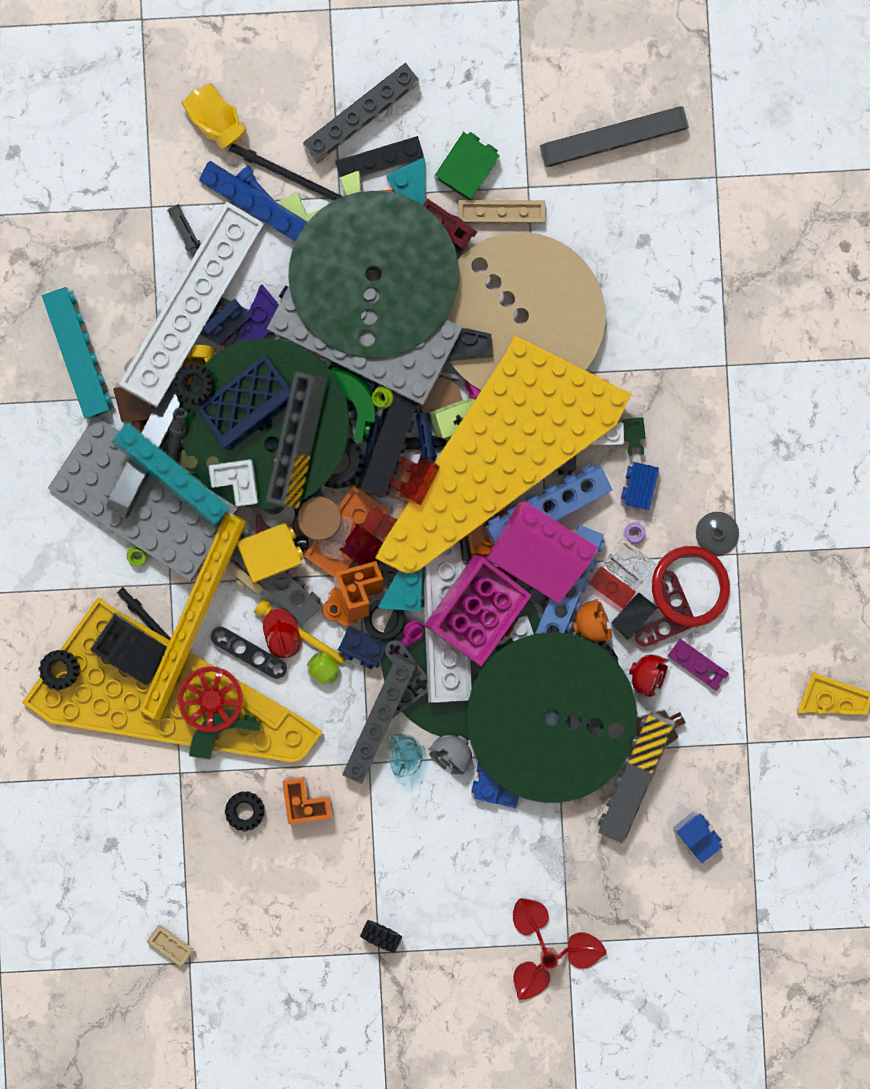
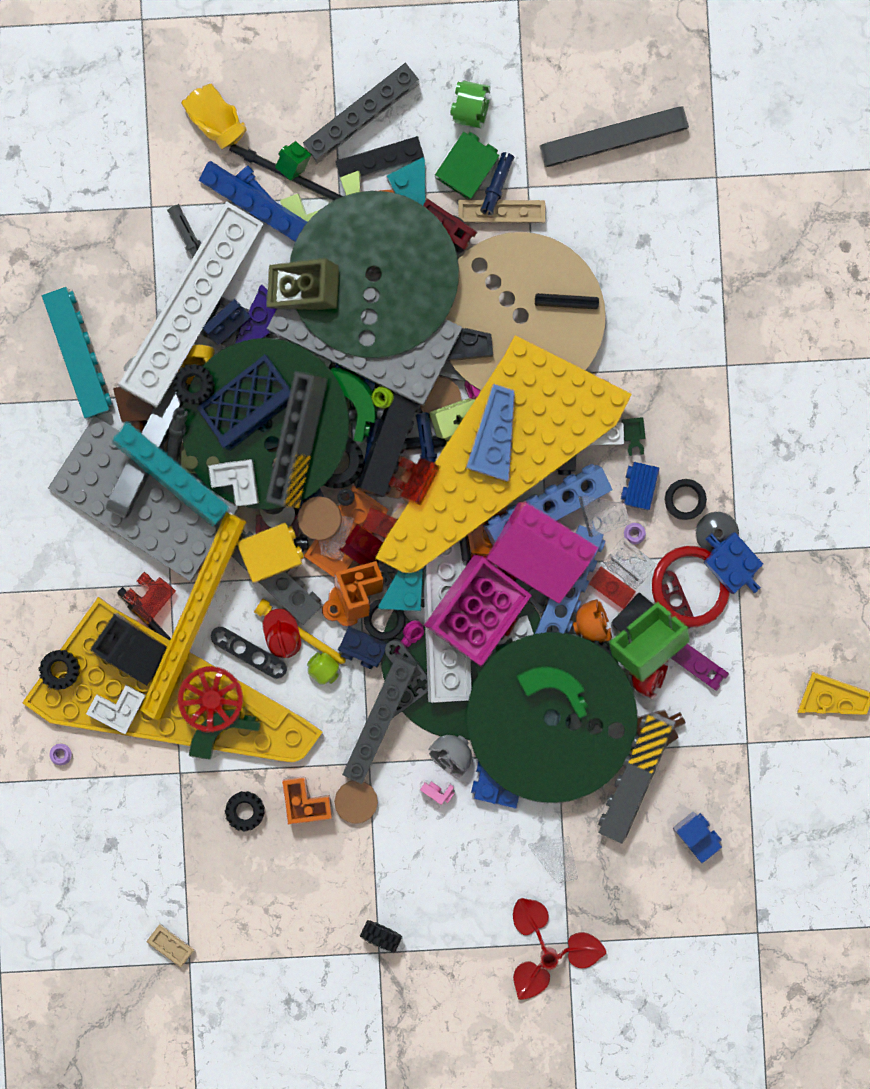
lime plate [127,545,149,566] -> none
tan plate [226,562,264,595] -> none
clear light blue cylinder [388,734,426,778] -> none
none -> lavender plate [50,744,72,765]
none -> white plate [86,685,146,734]
none -> clear red plate [122,572,176,624]
none -> olive slope [267,258,339,310]
none -> green brick [275,141,312,181]
none -> medium nougat tile [334,780,378,824]
none -> black pin [337,489,355,506]
none -> bright pink bracket [420,781,455,805]
none -> bright green brick [450,80,490,129]
none -> medium blue wing [466,384,514,482]
none -> dark blue pin [480,152,515,216]
none -> green arch [516,666,588,718]
none -> black axle [535,293,599,309]
none -> clear wing [578,495,630,537]
none -> bright green piece [609,602,690,682]
none -> black tyre [664,479,707,520]
none -> blue plate [703,532,763,594]

